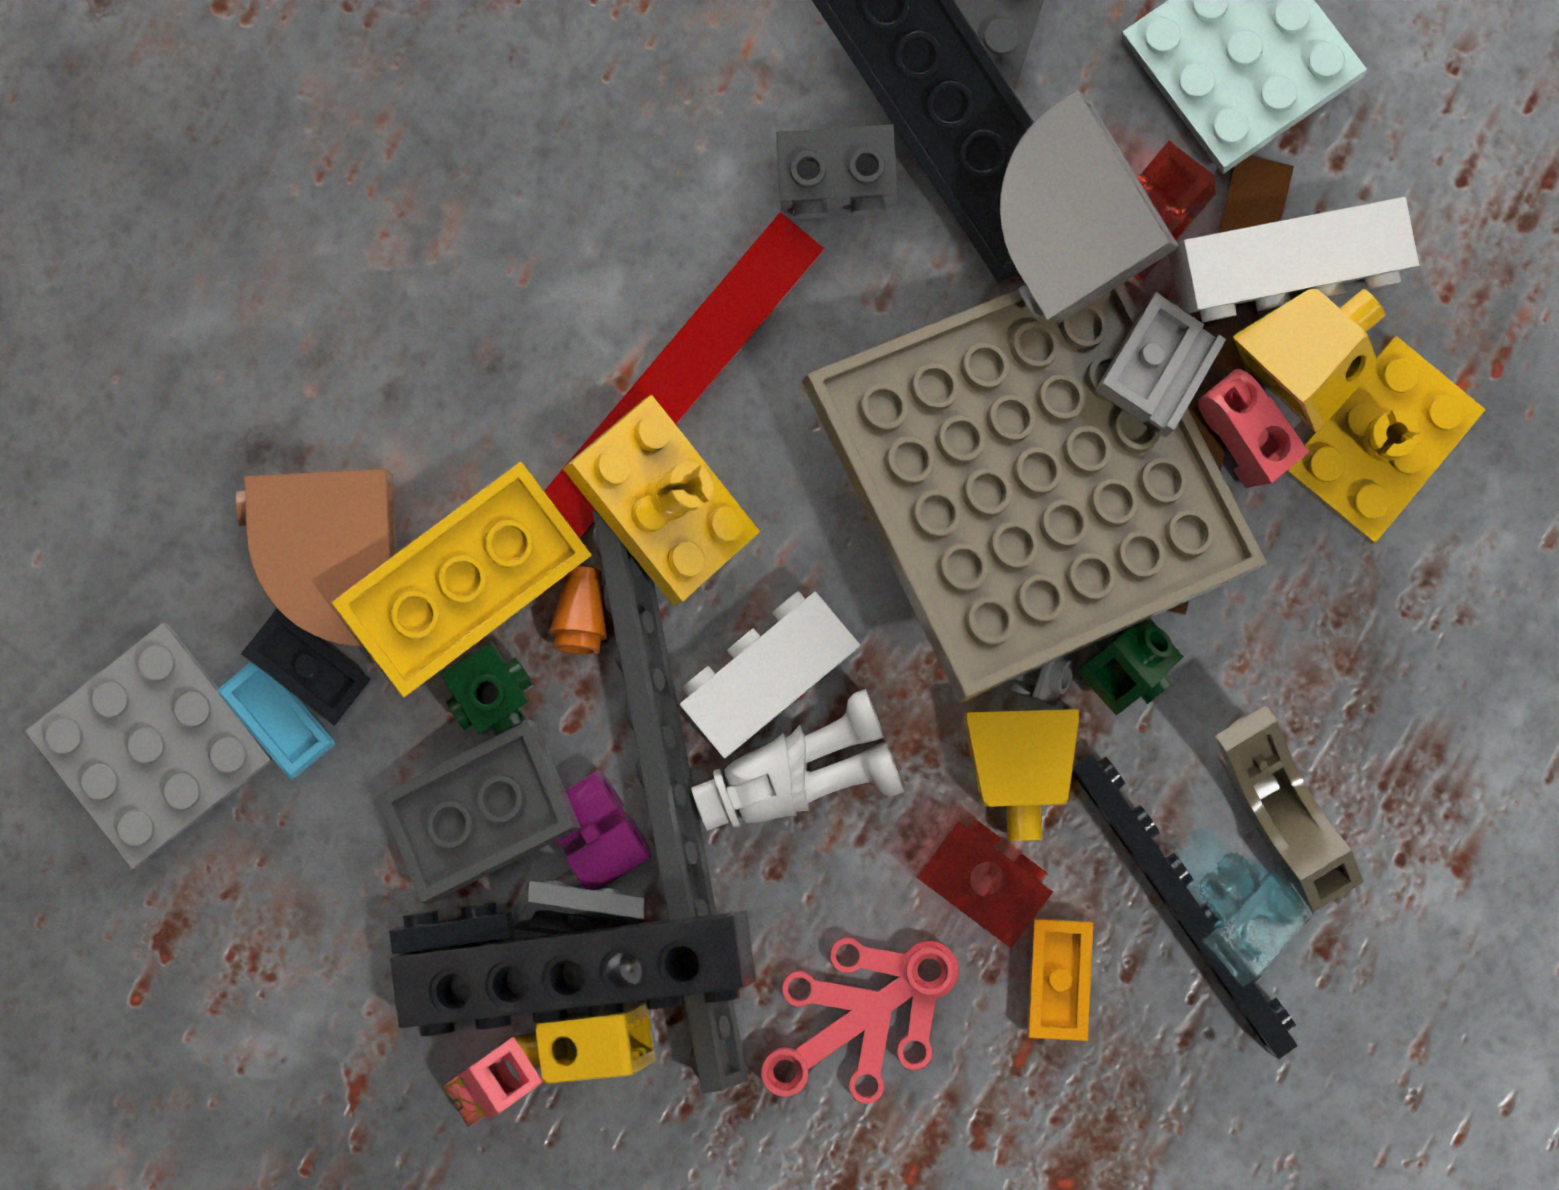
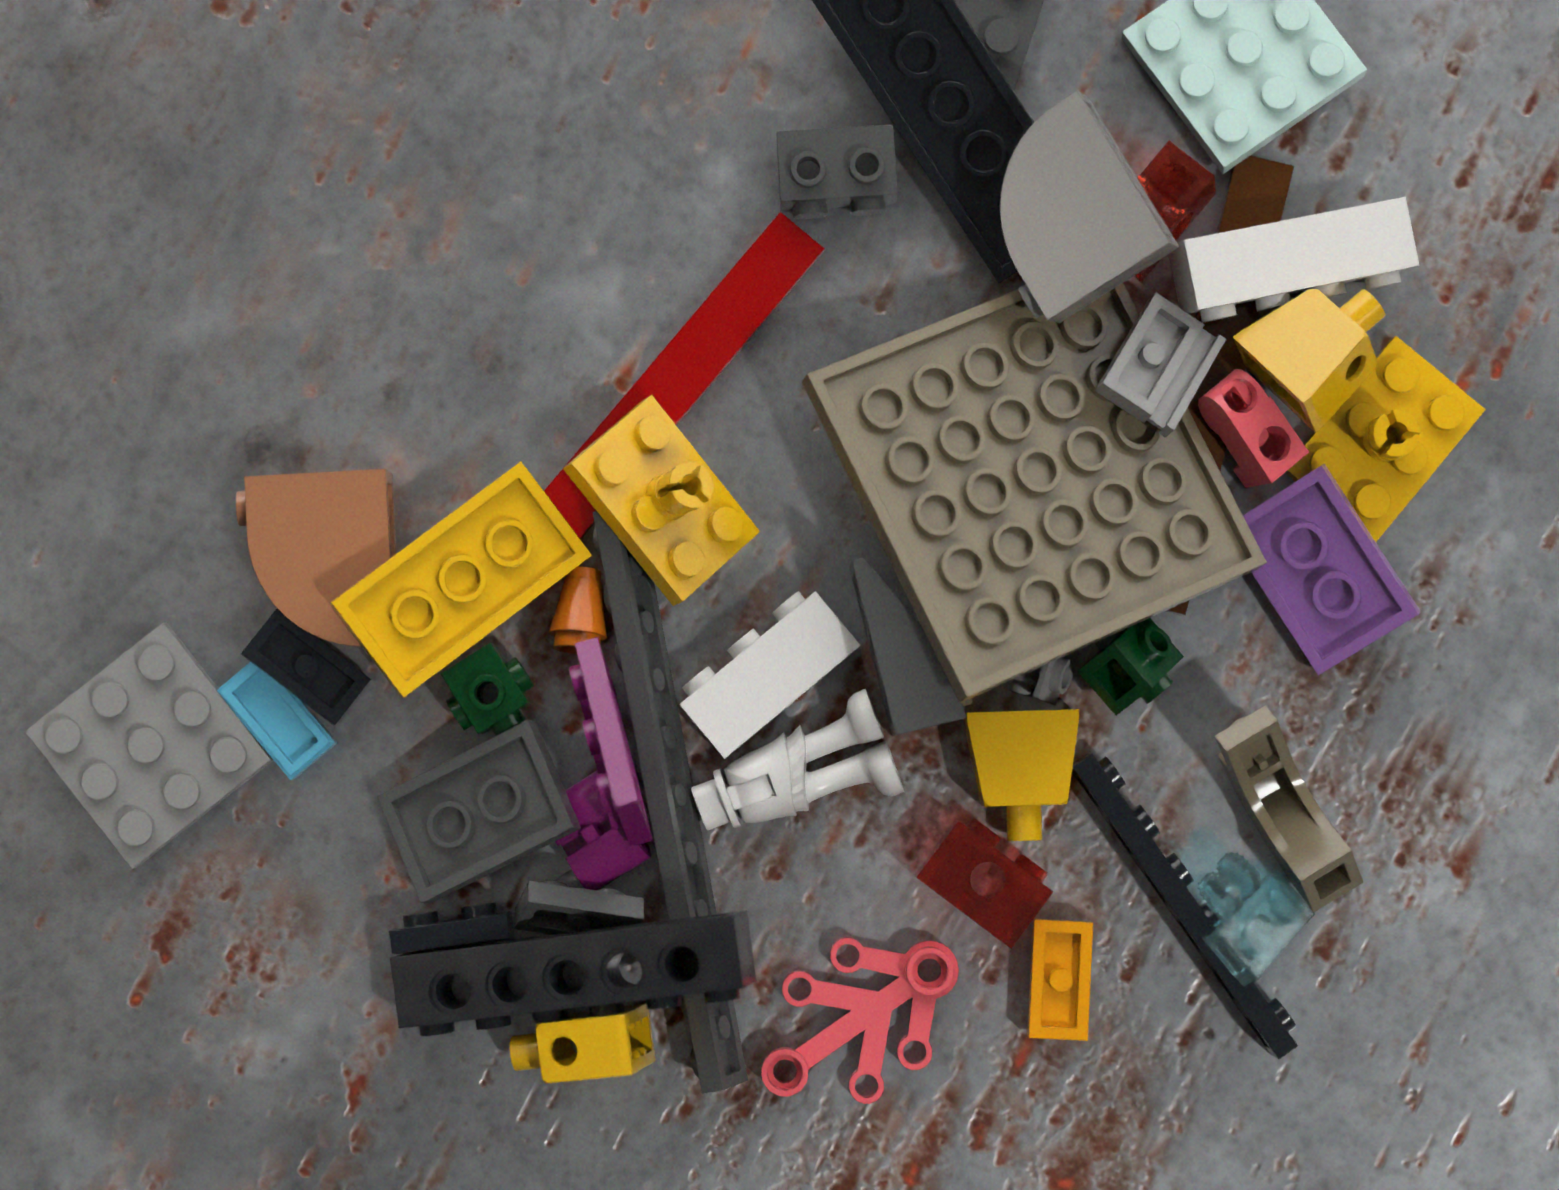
coral leg [442,1037,543,1127] -> none
none -> magenta plate [569,637,653,847]
none -> dark grey slope [849,557,973,736]
none -> medium lavender plate [1243,463,1421,676]

